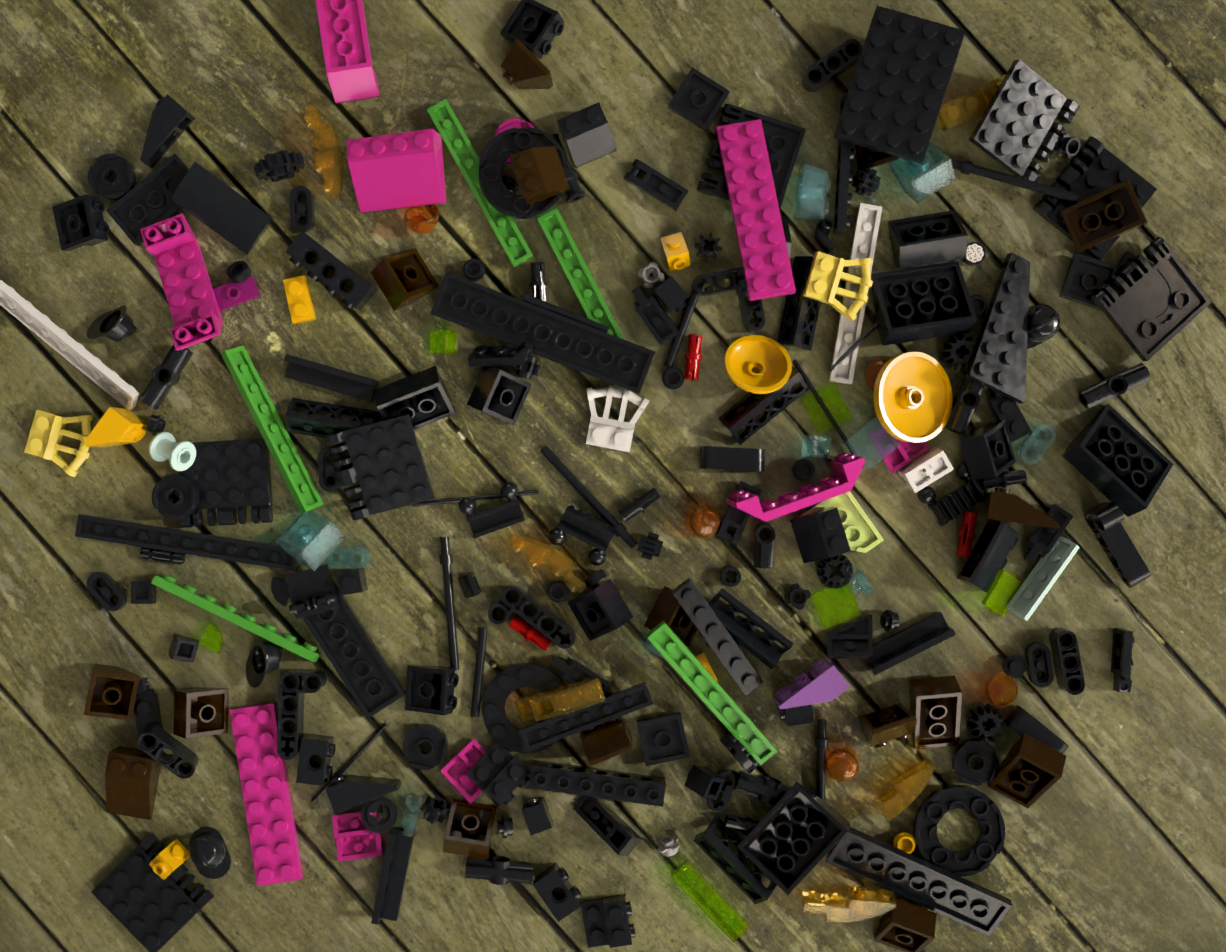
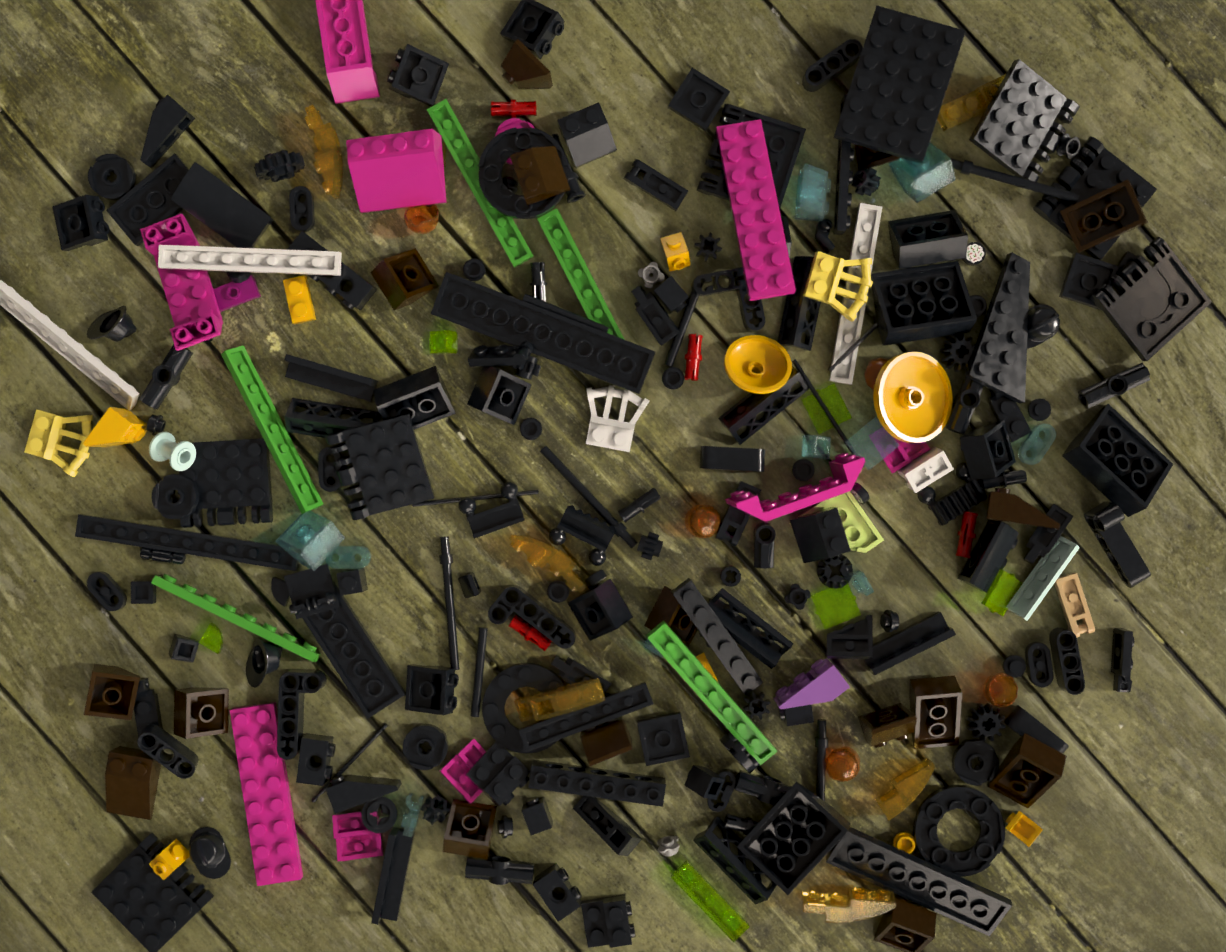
none -> white plate [158,245,342,276]
none -> black plate [387,44,449,107]
none -> red pin [491,99,537,118]
none -> black tile [520,418,543,440]
none -> black gear [743,691,771,720]
none -> black tile [850,482,870,505]
none -> yellow bracket [1005,811,1043,847]
none -> black plate [1028,399,1051,421]
none -> tan plate [1054,572,1095,638]

